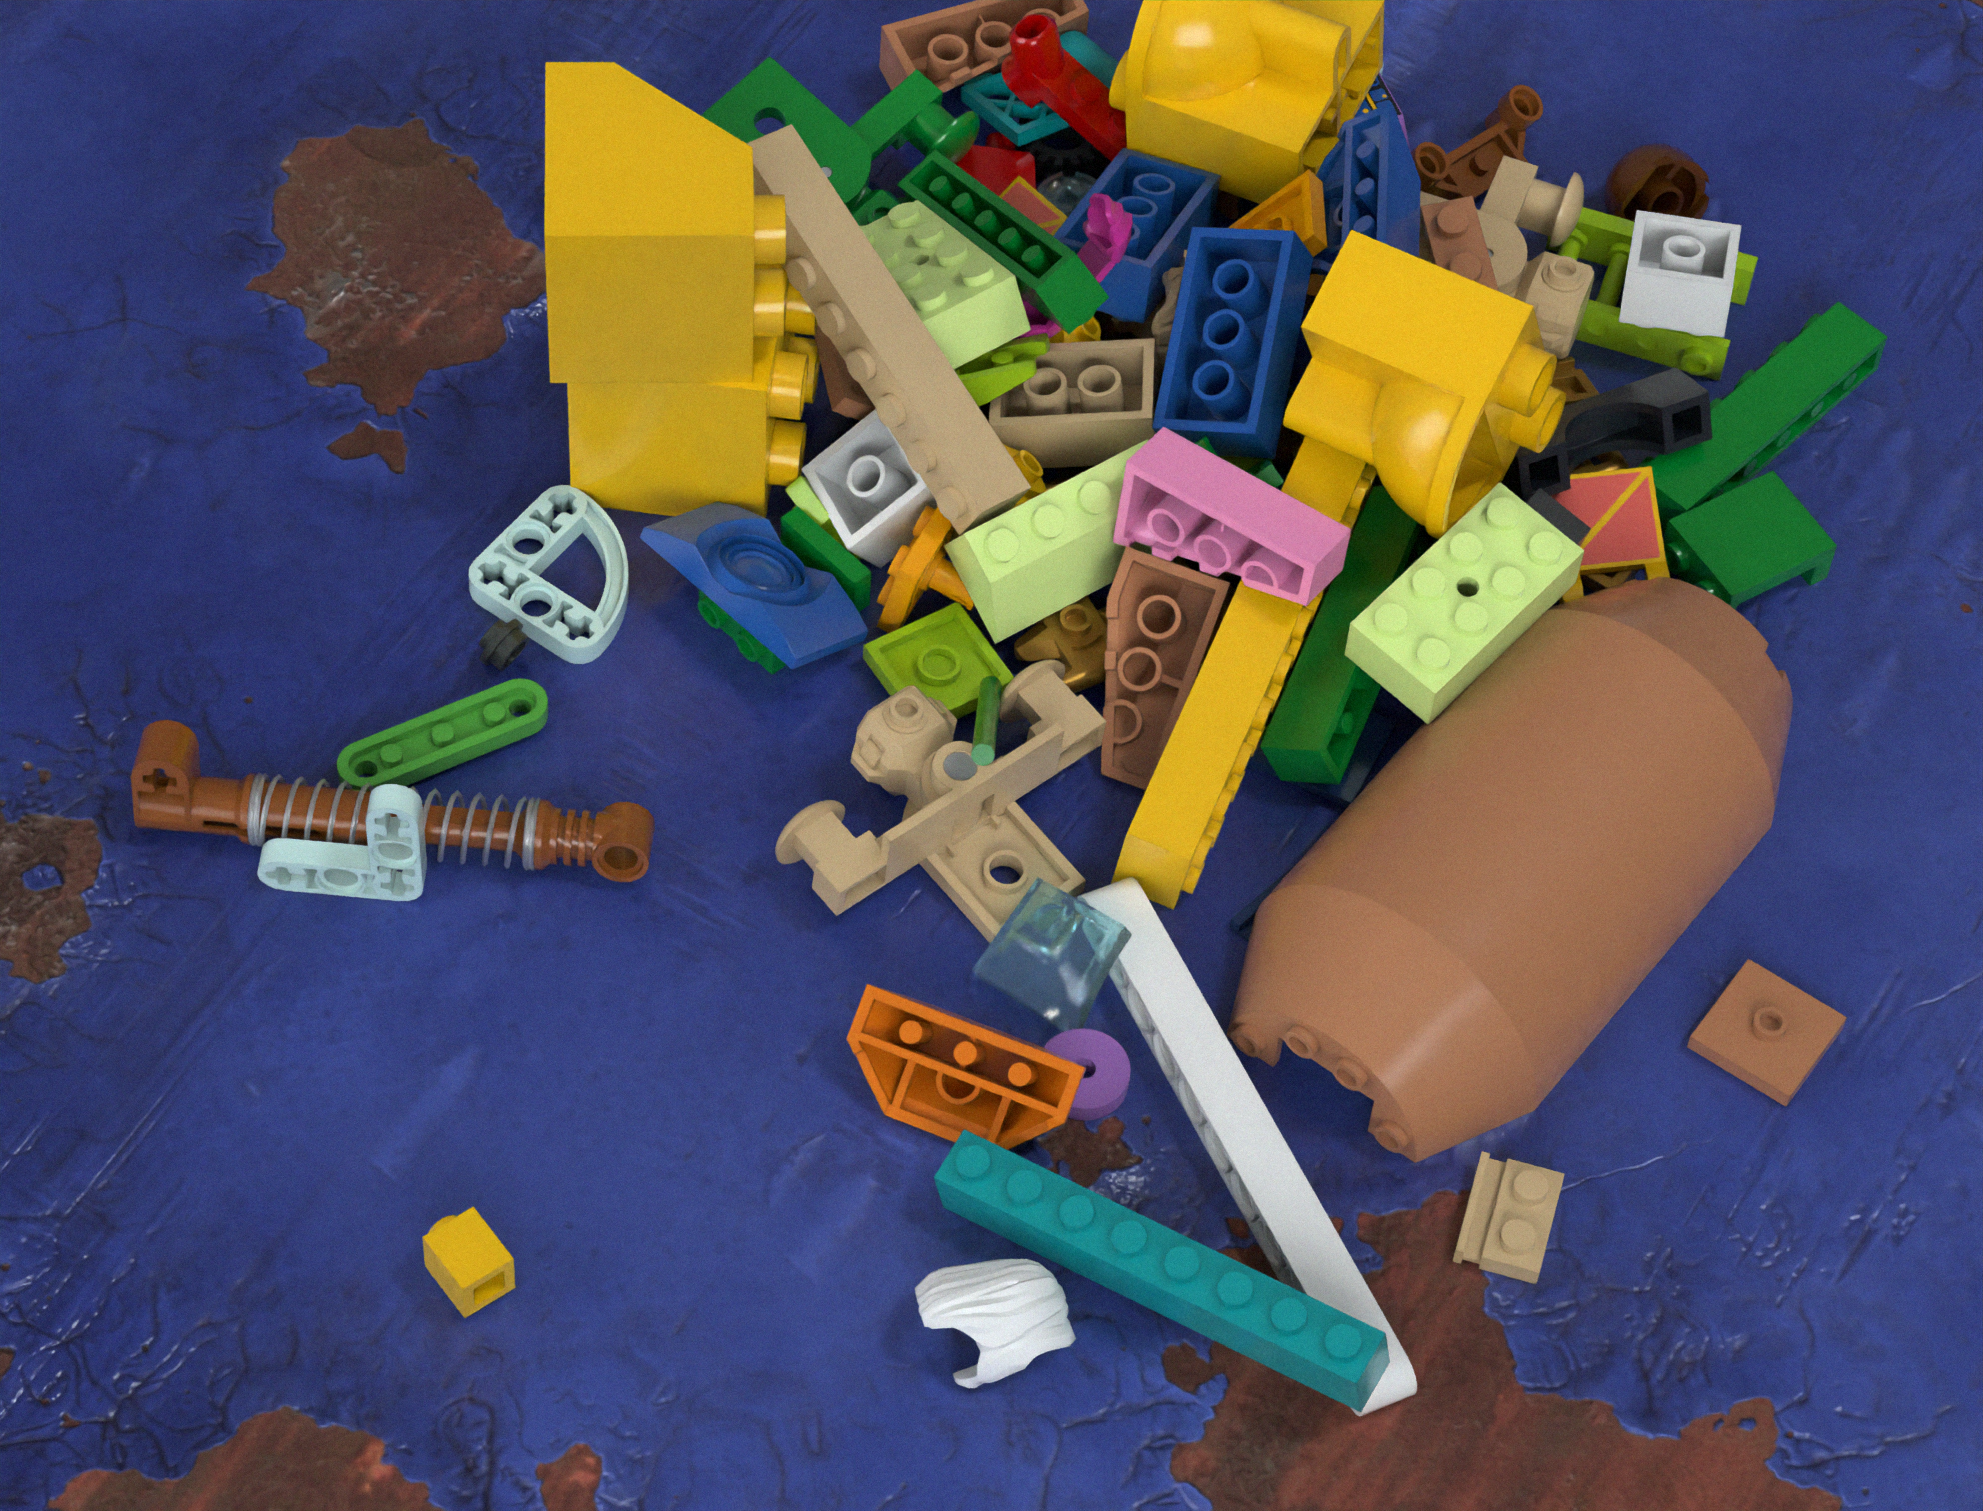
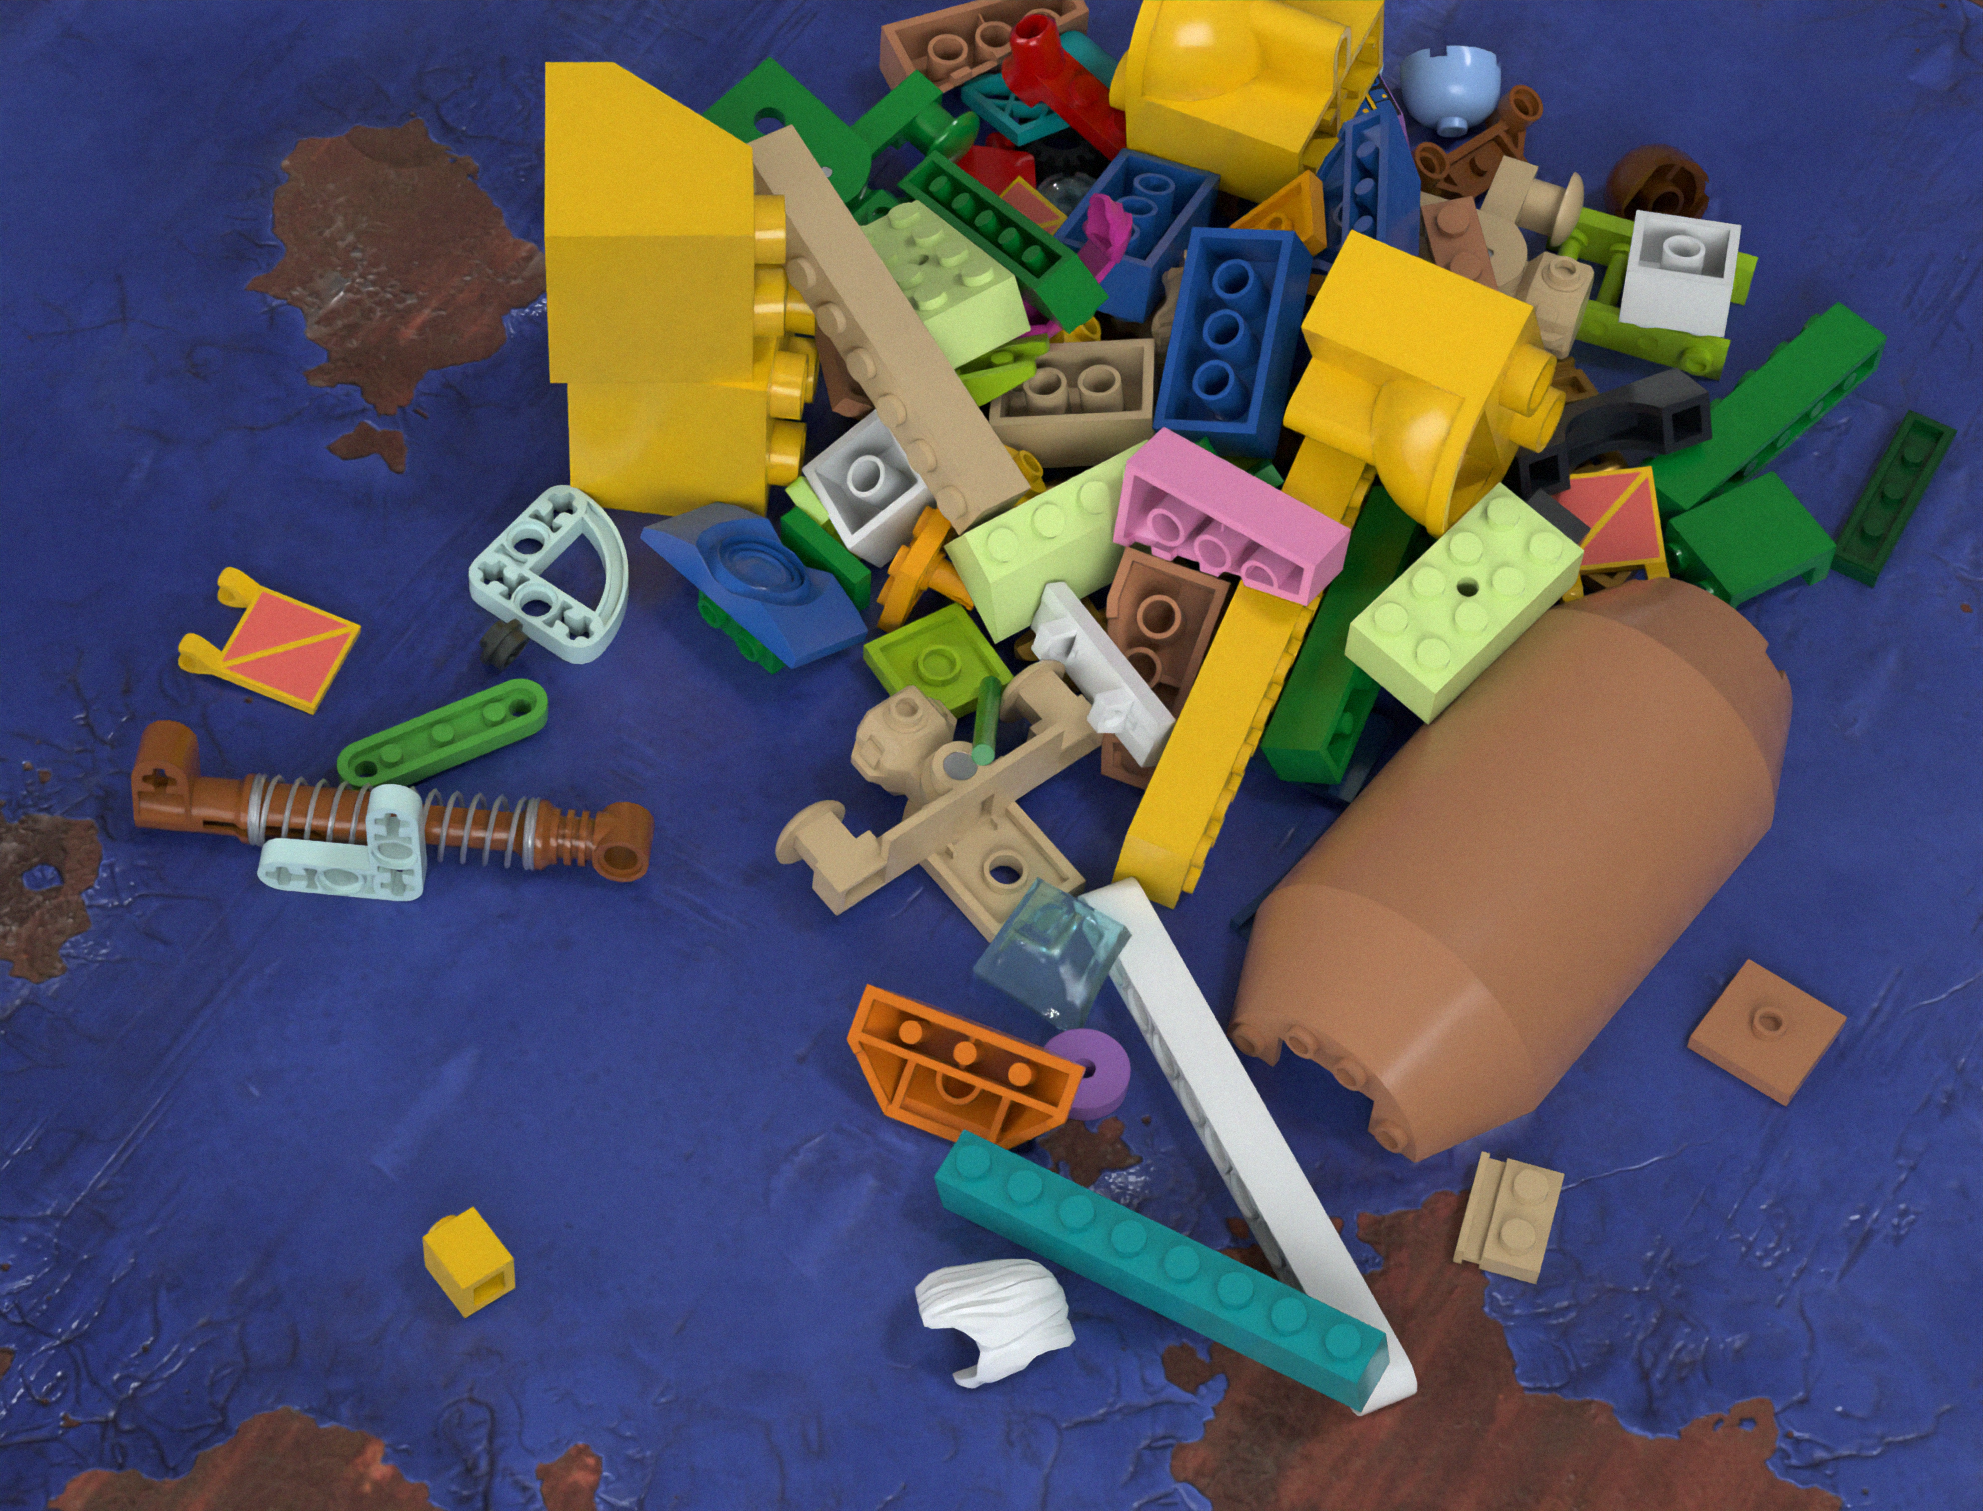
none -> flag [178,567,361,715]
none -> white hinge [1031,582,1177,768]
none -> light blue cylinder [1400,45,1501,137]
none -> dark green tile [1830,410,1958,588]

